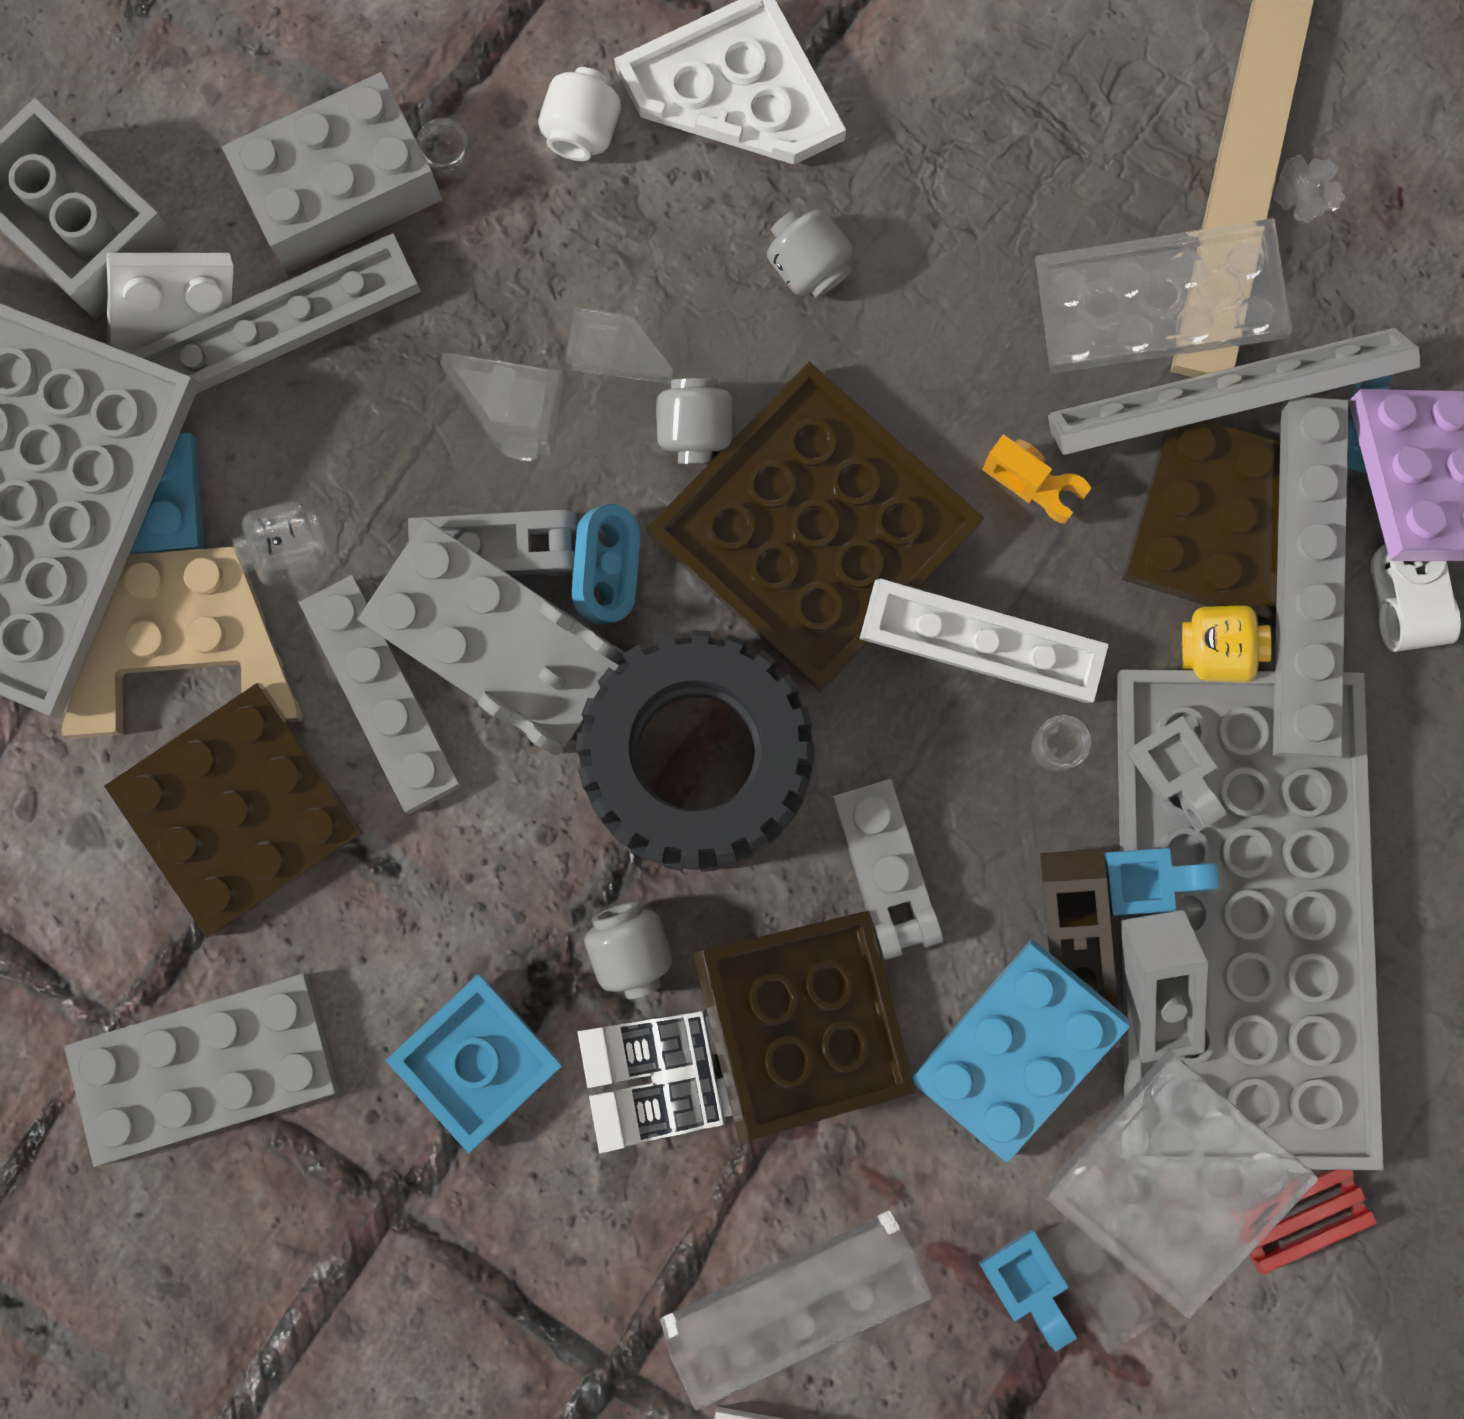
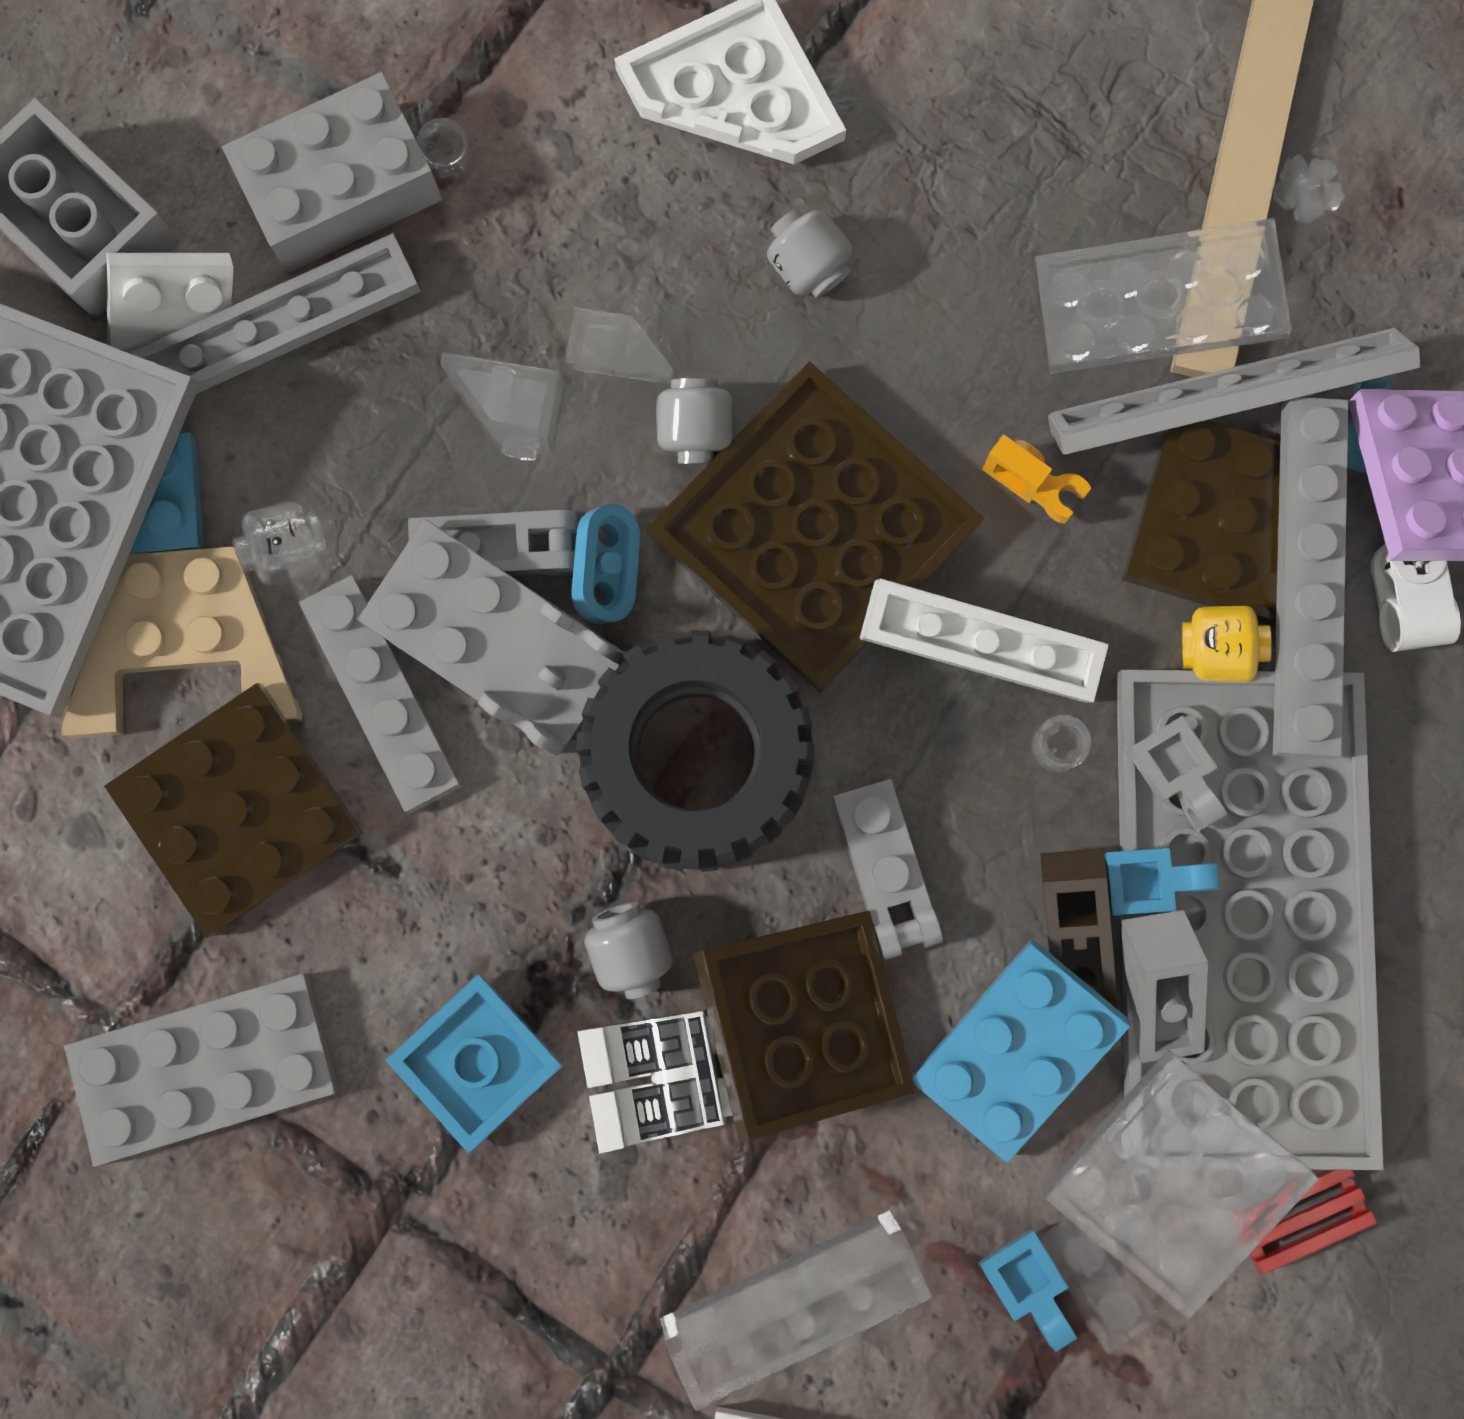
white head [538,67,621,161] -> none

